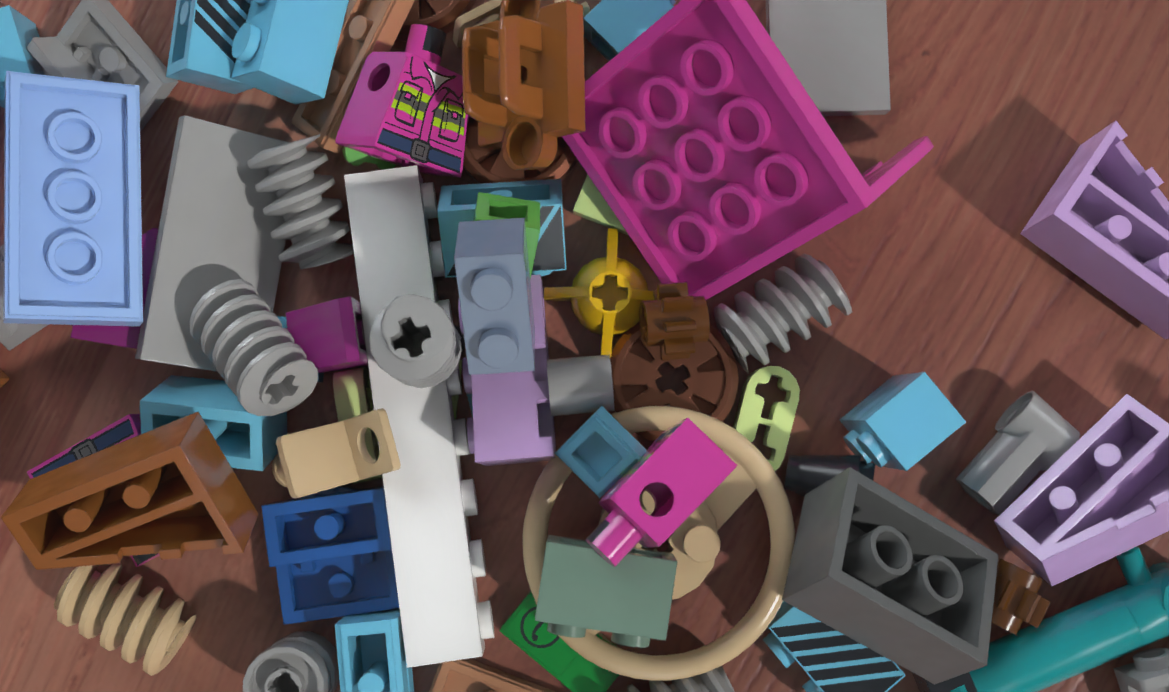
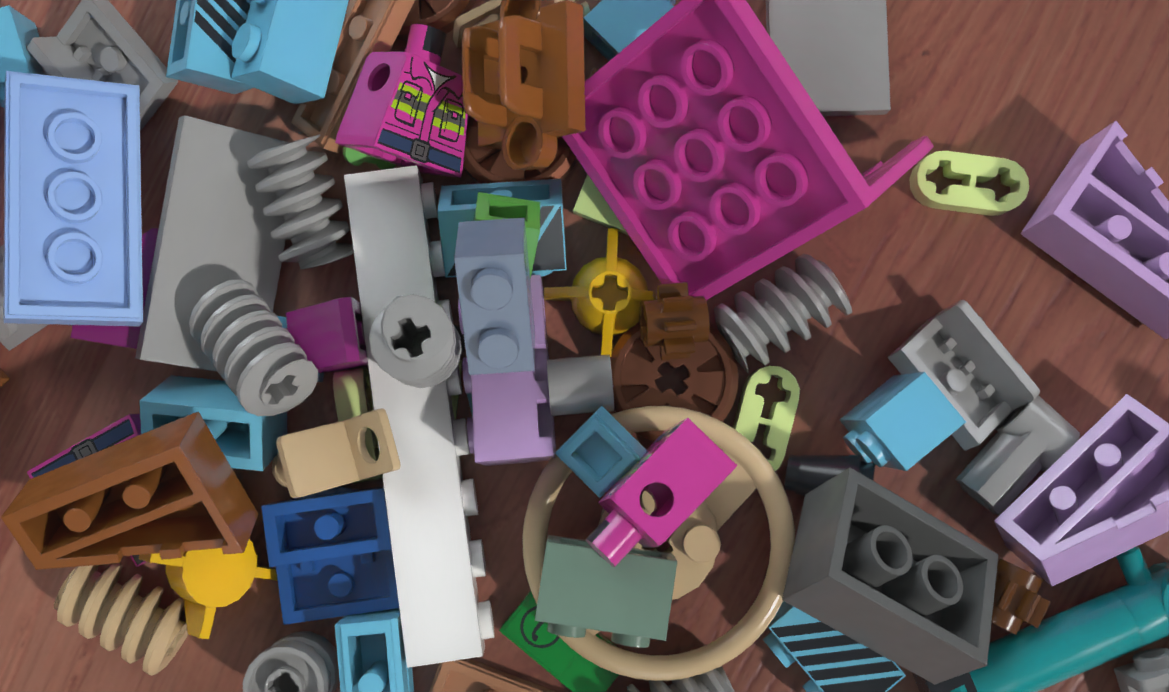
none -> yellow piece [139,539,278,639]
none -> light grey bracket [888,300,1040,451]
none -> yellowish green beam [909,151,1029,216]

